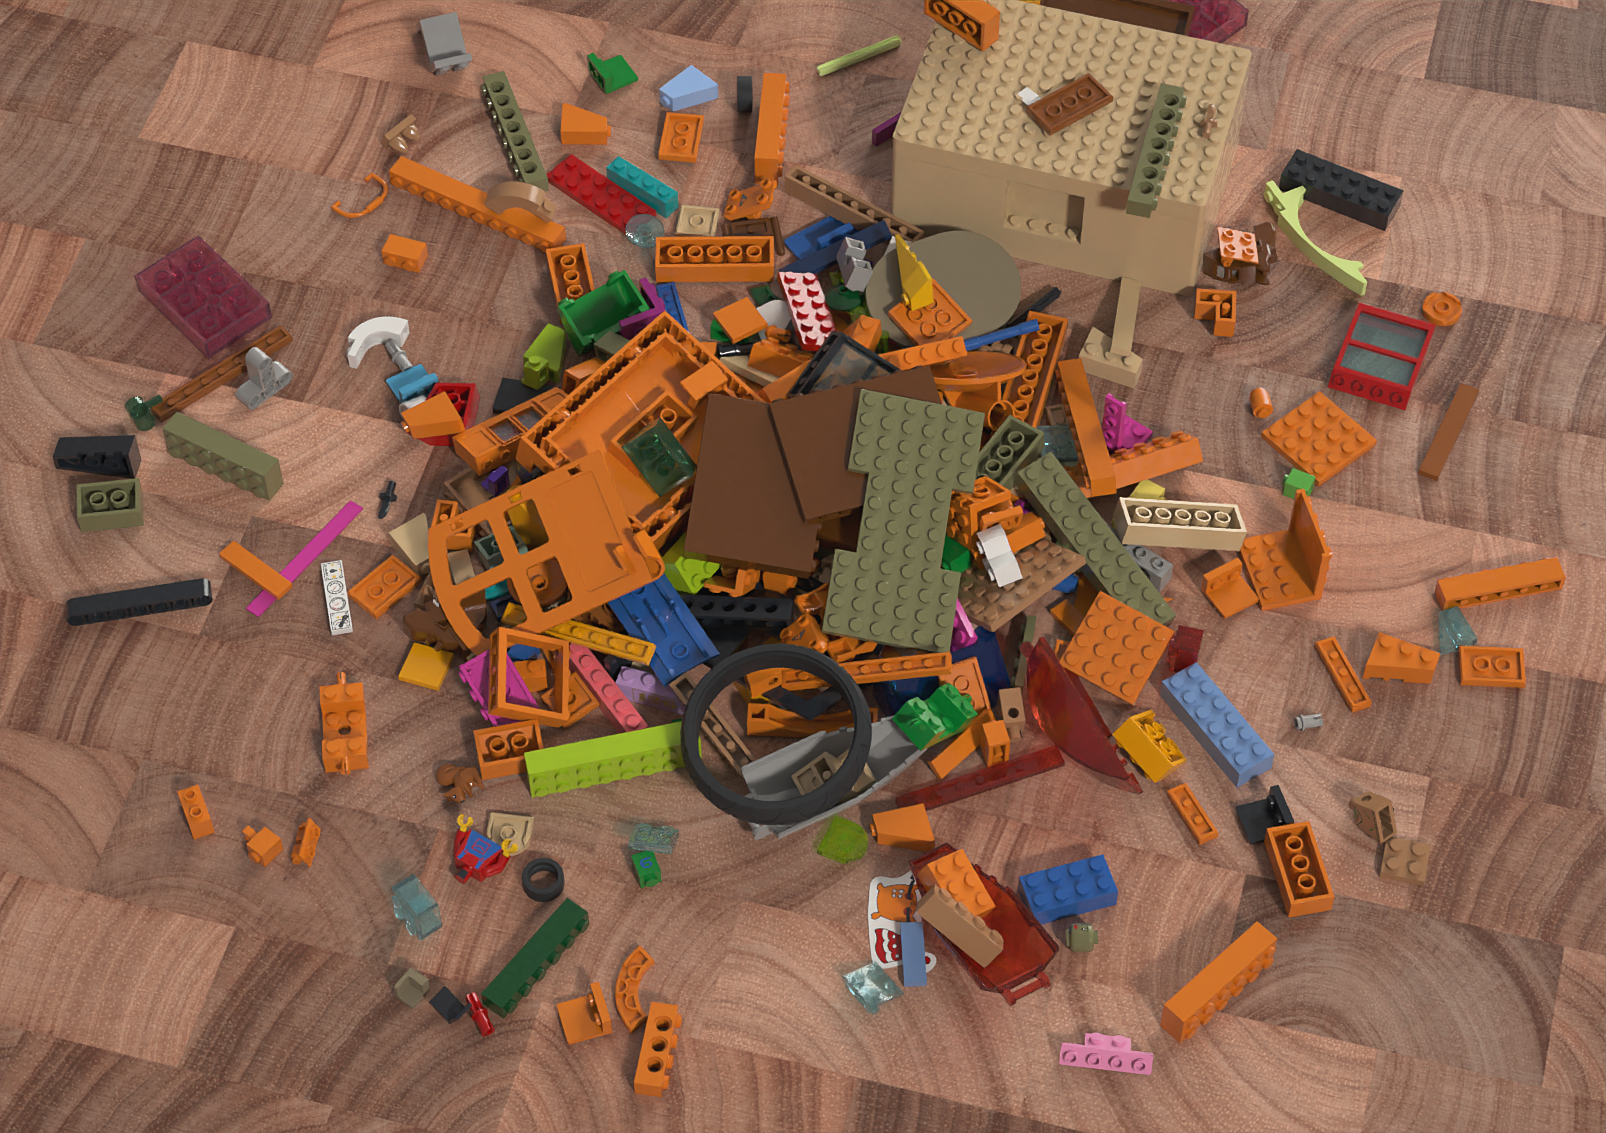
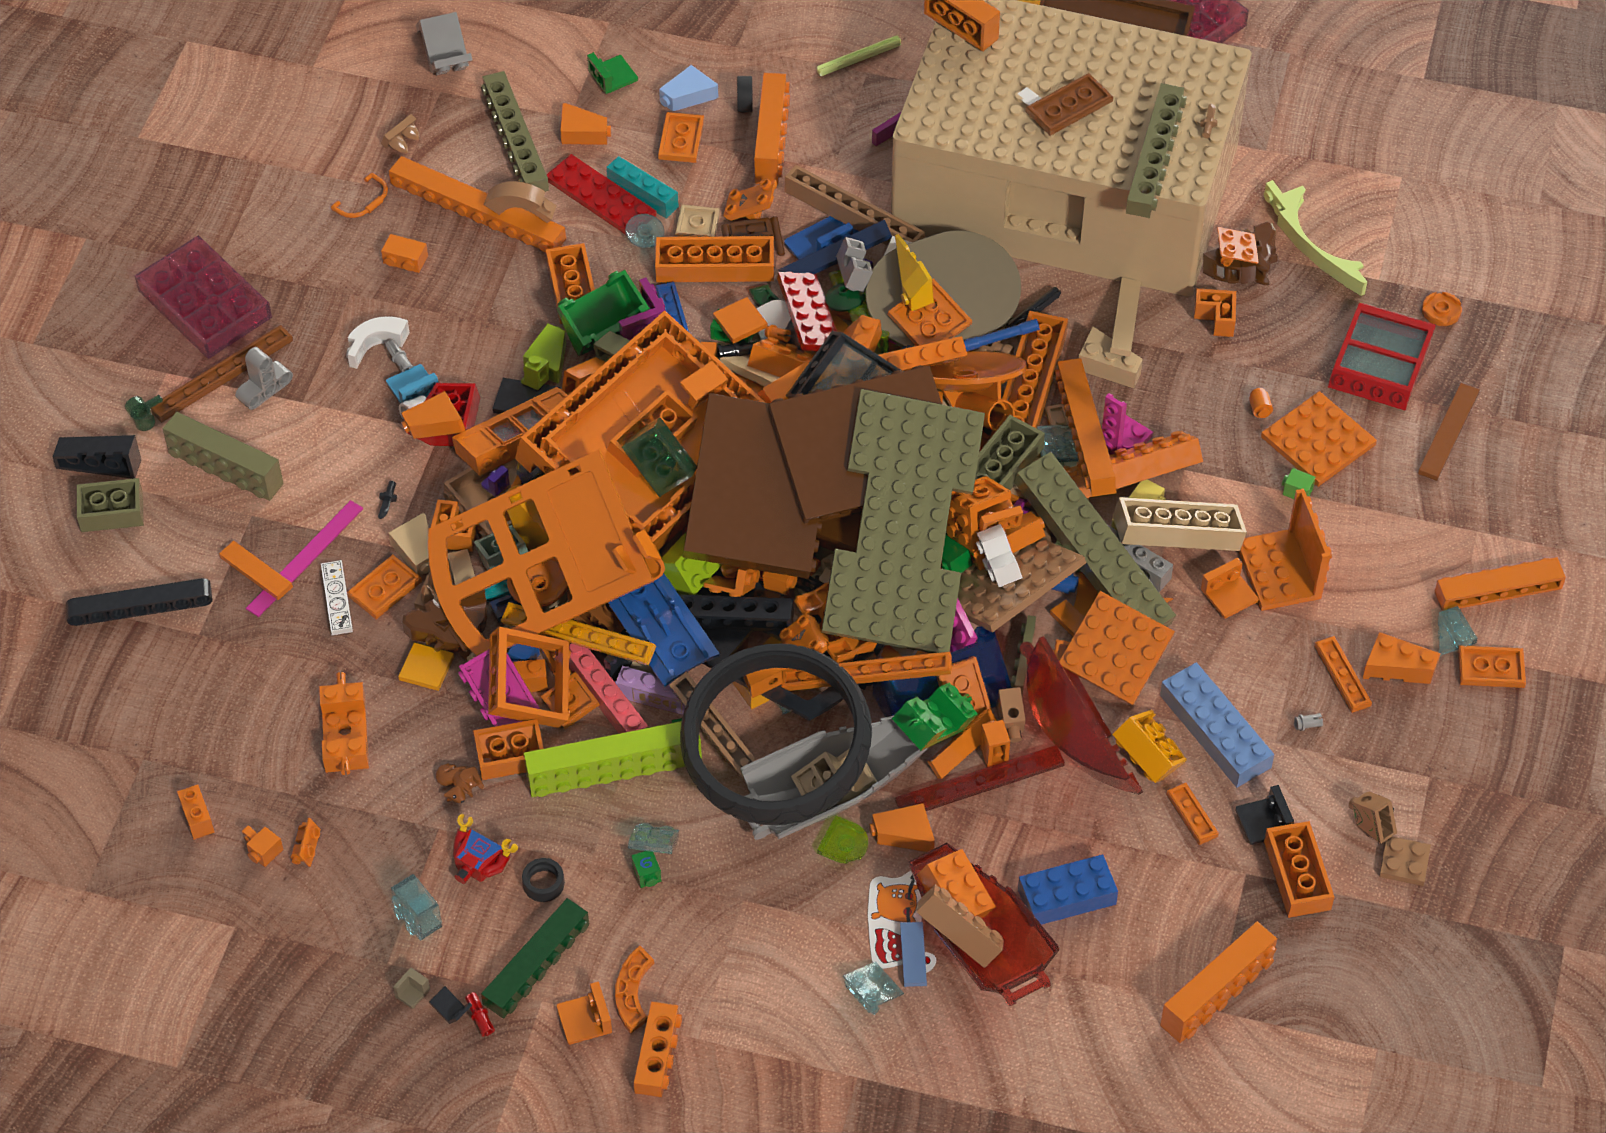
tan tile [486,812,534,856] -> none
orange arch [747,703,878,738] -> none
bright pink bracket [1059,1033,1153,1075] -> none
olive head [1066,923,1098,953] -> none
clear red brick [1166,625,1204,673] -> none
black brick [1279,149,1404,231] -> none

